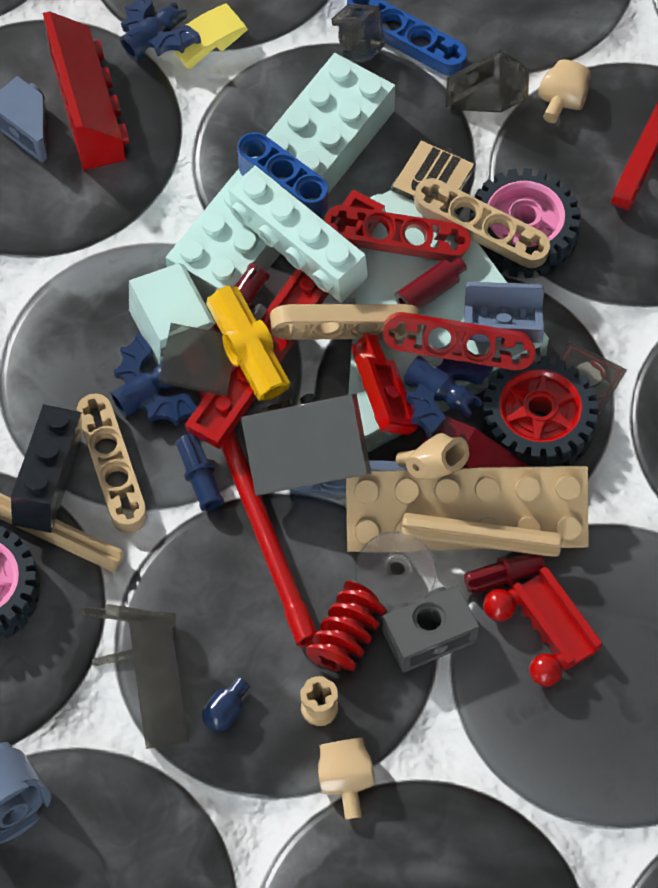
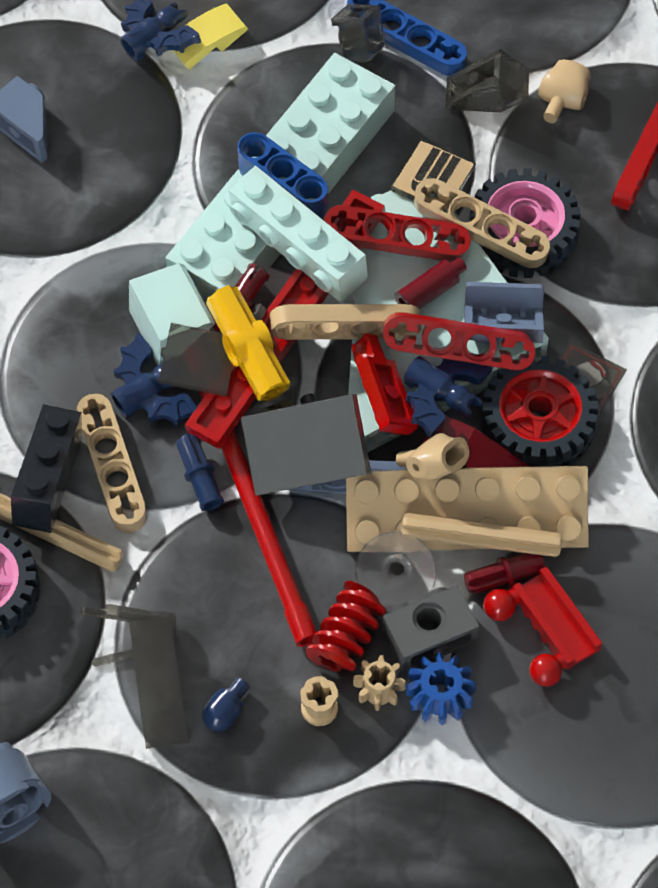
red slope [43,11,130,170] -> none
tan piece [318,738,375,820] -> none
none -> tan gear [353,655,405,711]
none -> blue gear [405,651,477,725]

